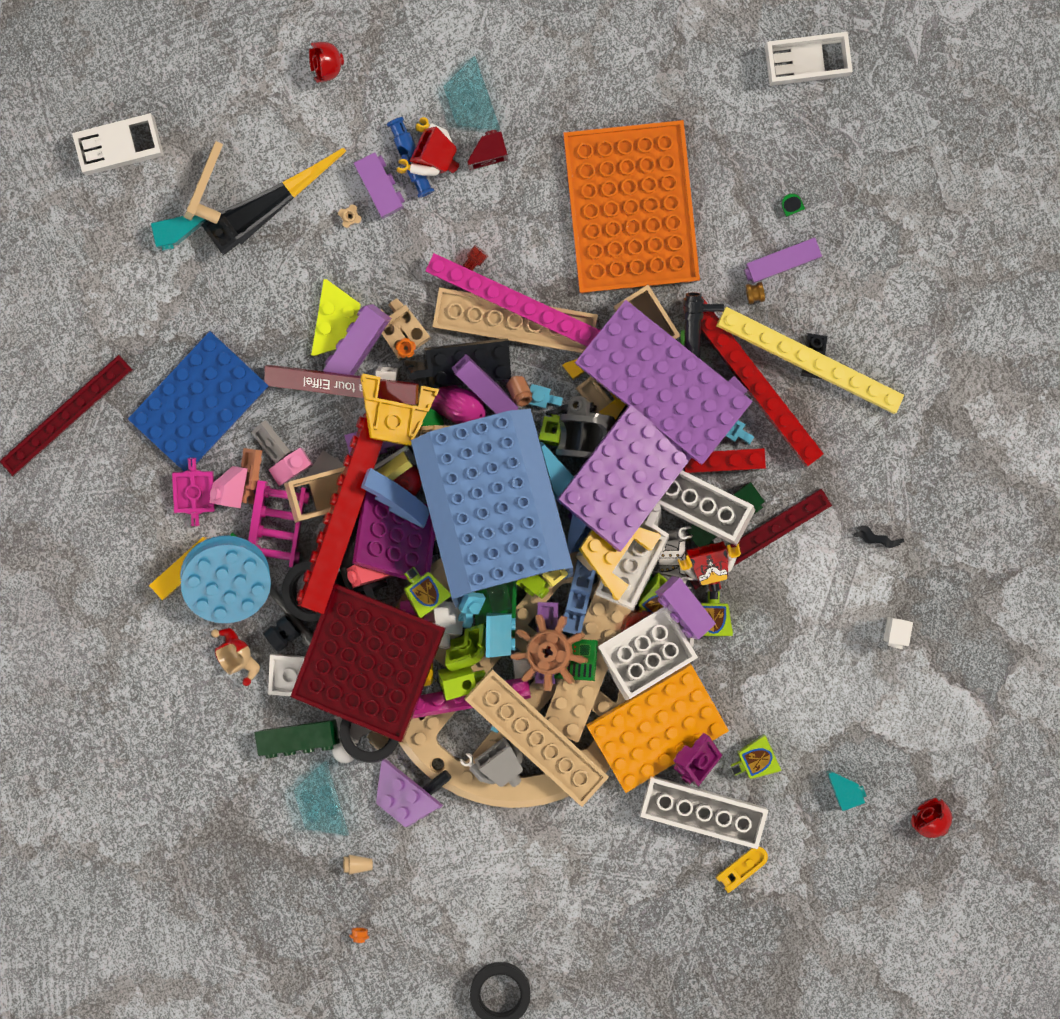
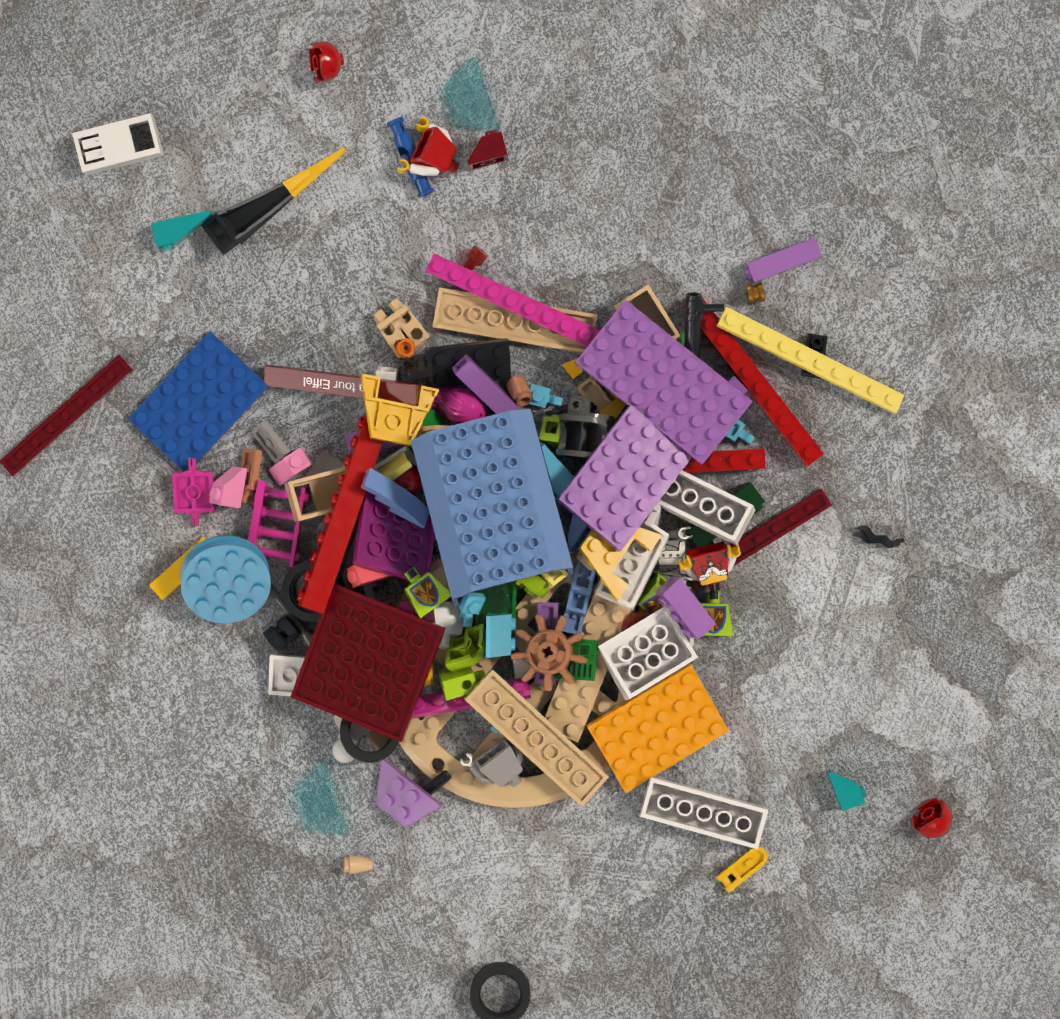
tan piece [184,141,223,224] -> none
tan piece [211,628,260,686] -> none
dark green brick [254,719,340,759] -> none
neon yellow wing [311,279,361,356] -> none
medium lavender brick [323,304,392,375] -> none
tan plate [338,205,361,228] -> none
orange plate [349,927,369,943] -> none
medium lavender brick [354,152,405,219] -> none
orange plate [563,120,700,293] -> none
magenta plate [673,733,722,787] -> none
torso [730,734,782,779] -> none
white piece [765,32,853,86] -> none
tile [781,194,805,217] -> none
white brick [883,617,913,649] -> none

